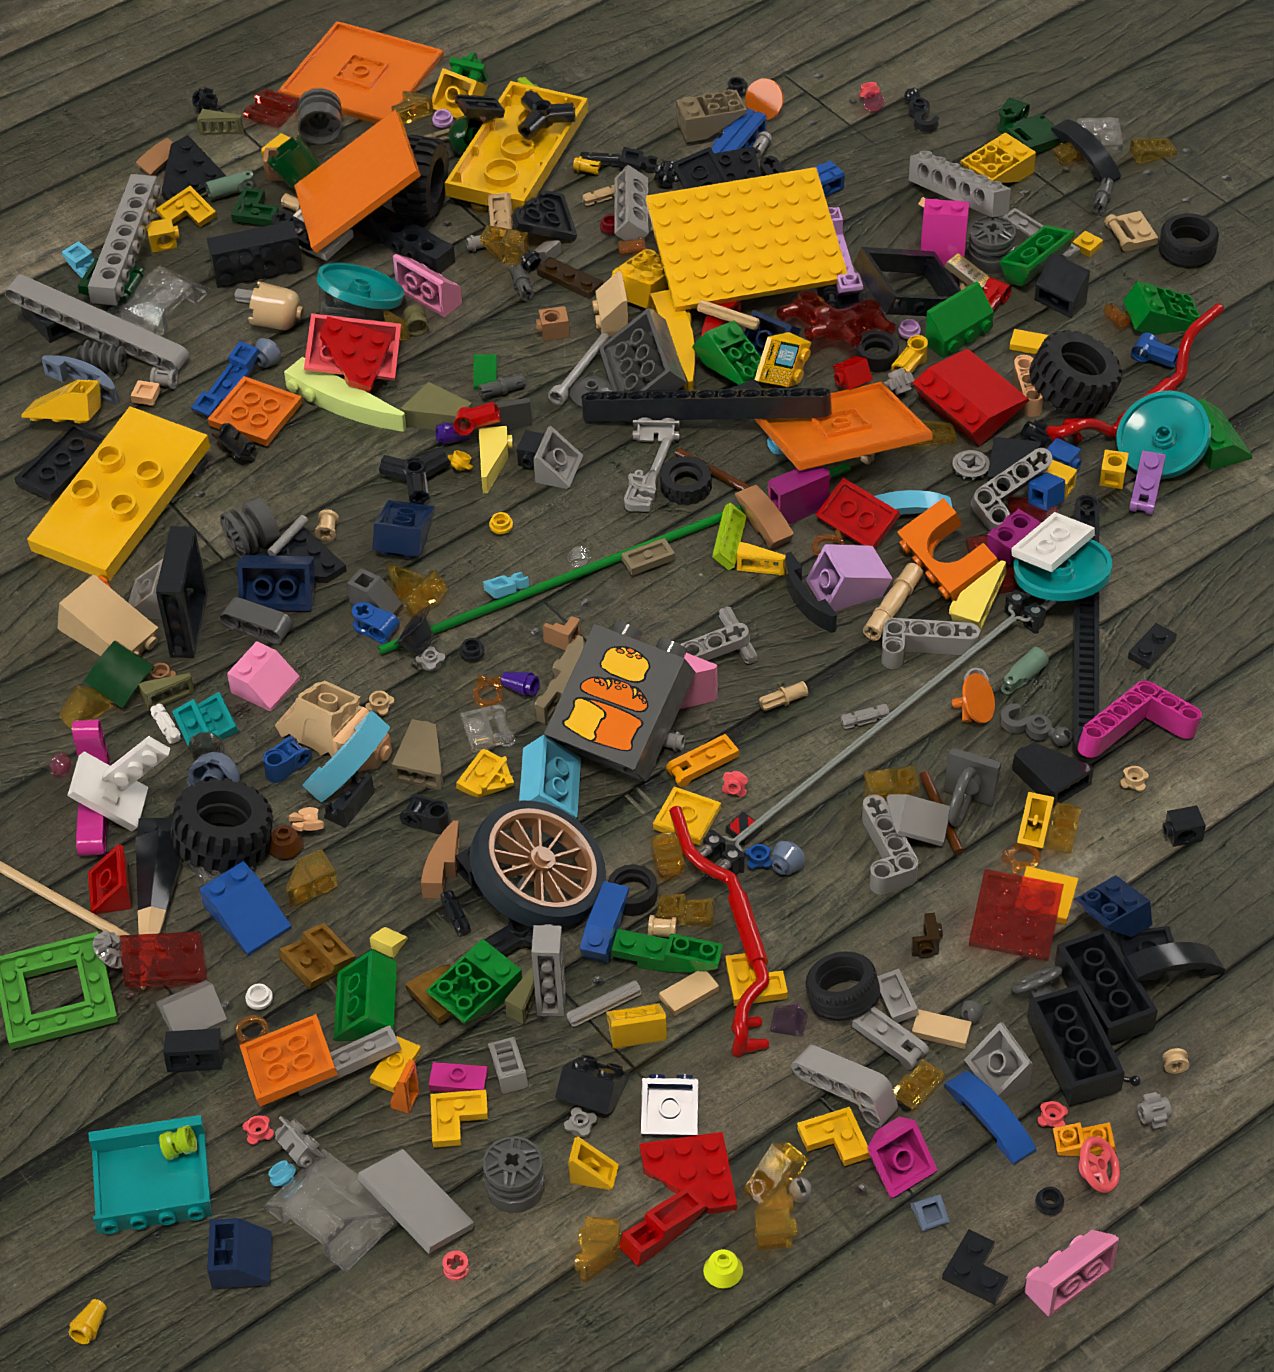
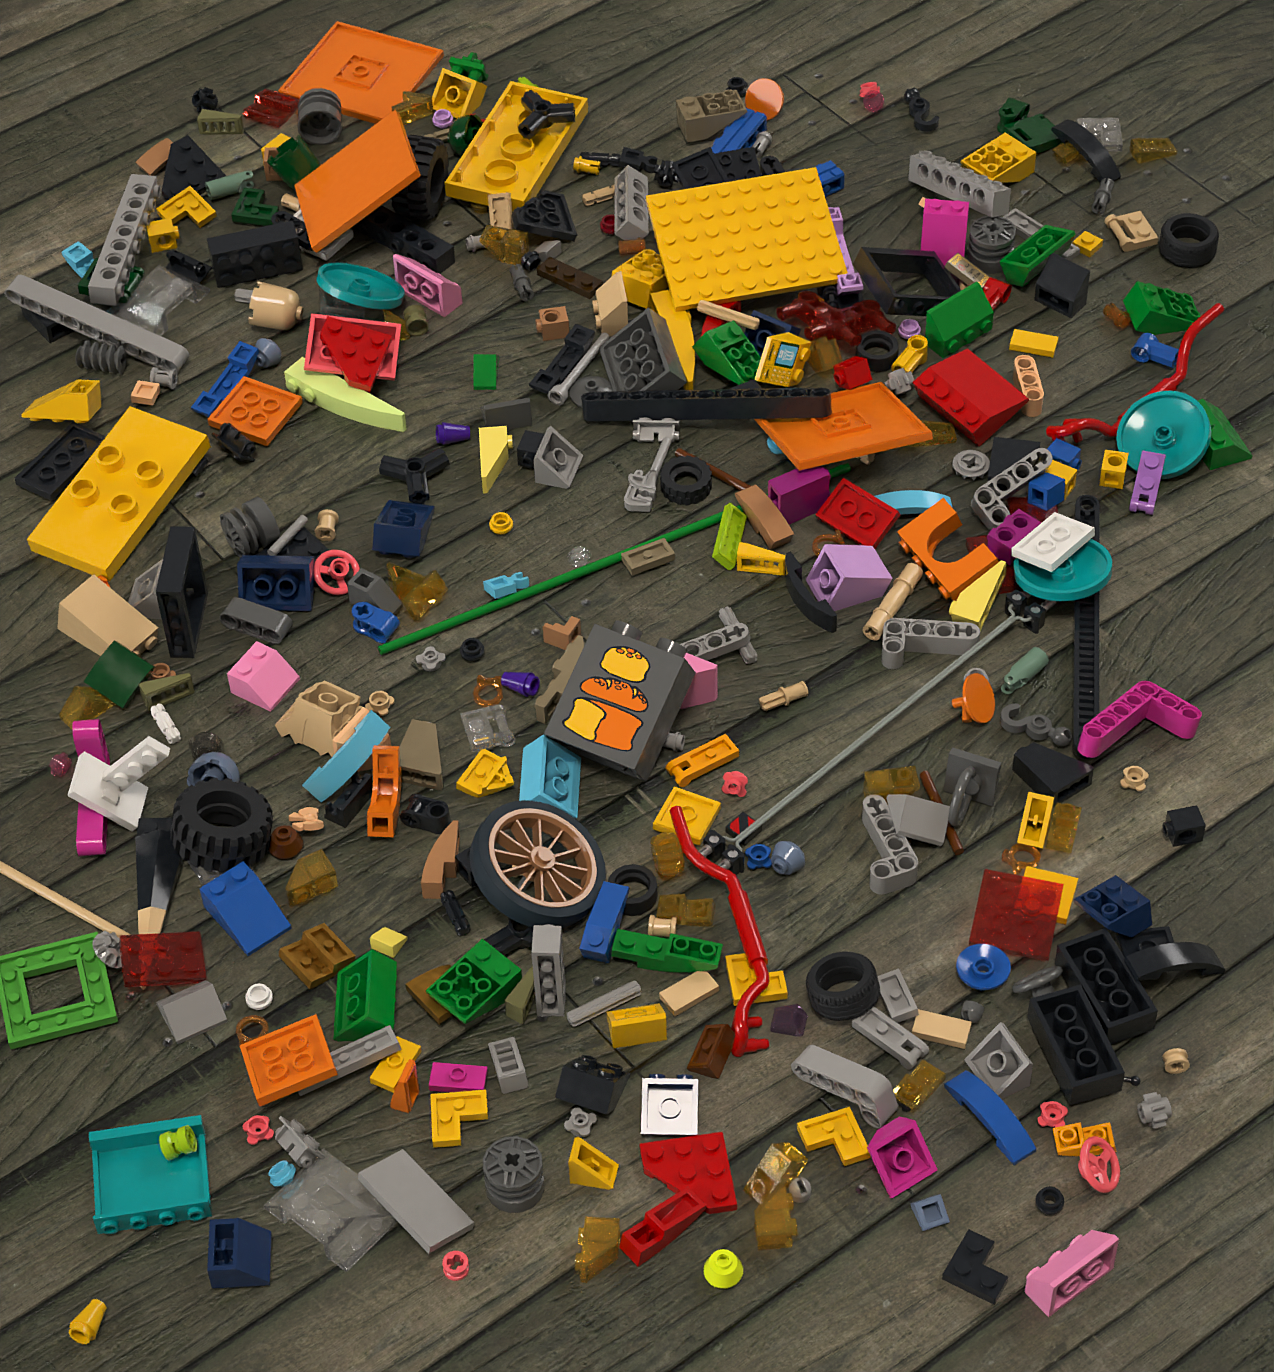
sand blue slope [41,355,119,406] -> none
red slope [88,844,132,915] -> none
black hinge [163,1028,223,1072] -> none
teal slope [172,692,239,749] -> none
blue piece [263,736,312,783] -> none
black piece [394,606,433,654] -> none
olive slope [400,382,472,430] -> none
yellow plate [448,451,473,471] -> none
red piece [453,401,501,435] -> none
black plate [455,94,505,119] -> none
dark grey pin [478,373,526,399] -> none
light grey axle [841,704,890,729] -> none
dark brown bracket [911,913,943,957] -> none
black gear [1021,419,1049,447] -> none
black tyre [1029,330,1122,415] -> none
black plate [1128,623,1177,670] -> none
none -> black hinge [166,250,212,284]
none -> coral piece [314,550,360,595]
none -> orange arch [367,745,401,837]
none -> black slope [529,324,595,394]
none -> reddish brown slope [687,1024,735,1079]
none -> clear yellow slope [807,336,843,373]
none -> blue dish [956,944,1011,990]

